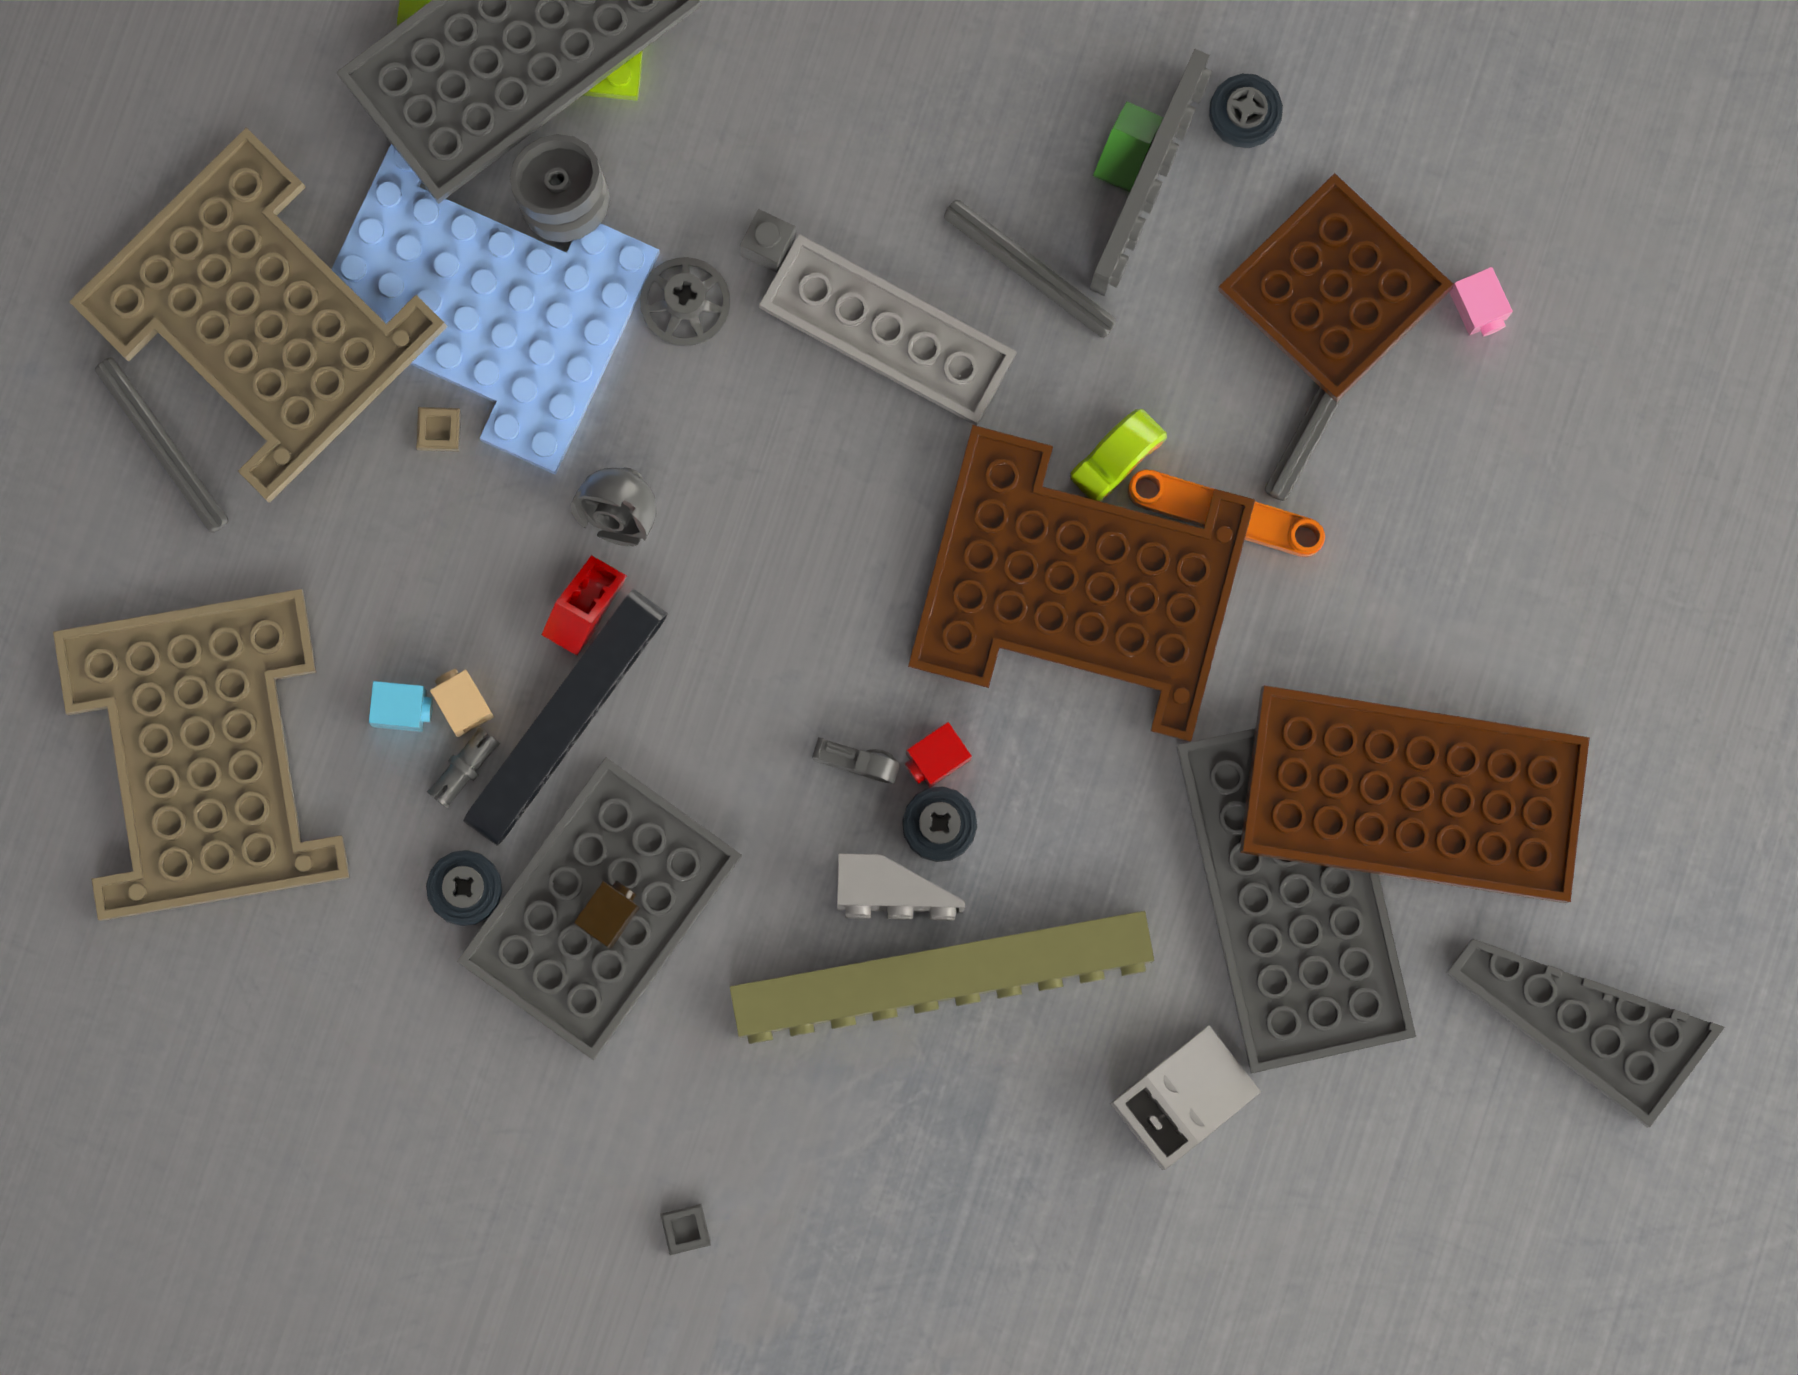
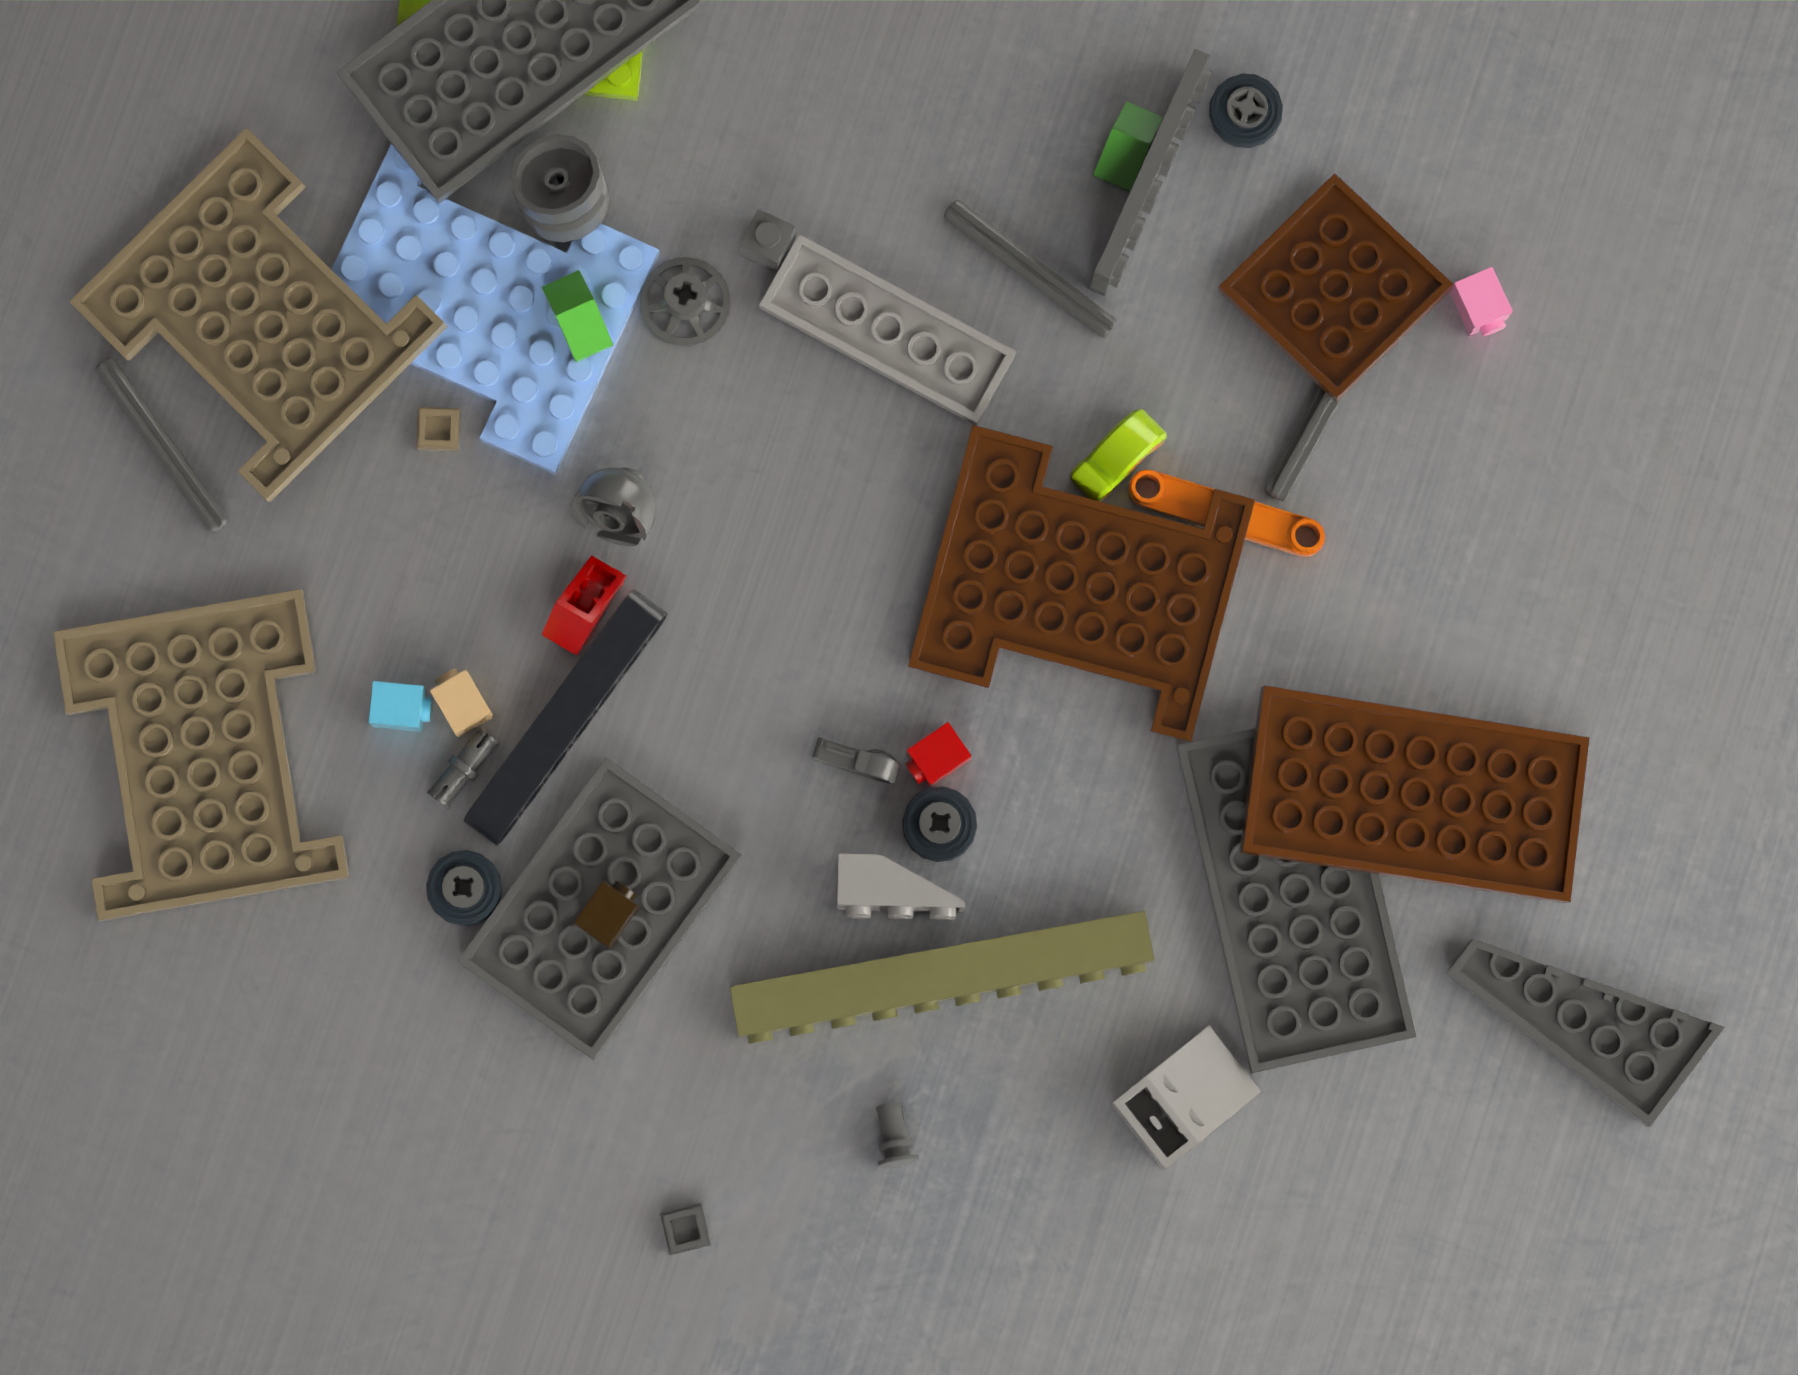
none -> bright green slope [541,270,614,363]
none -> dark grey pin [876,1102,919,1169]

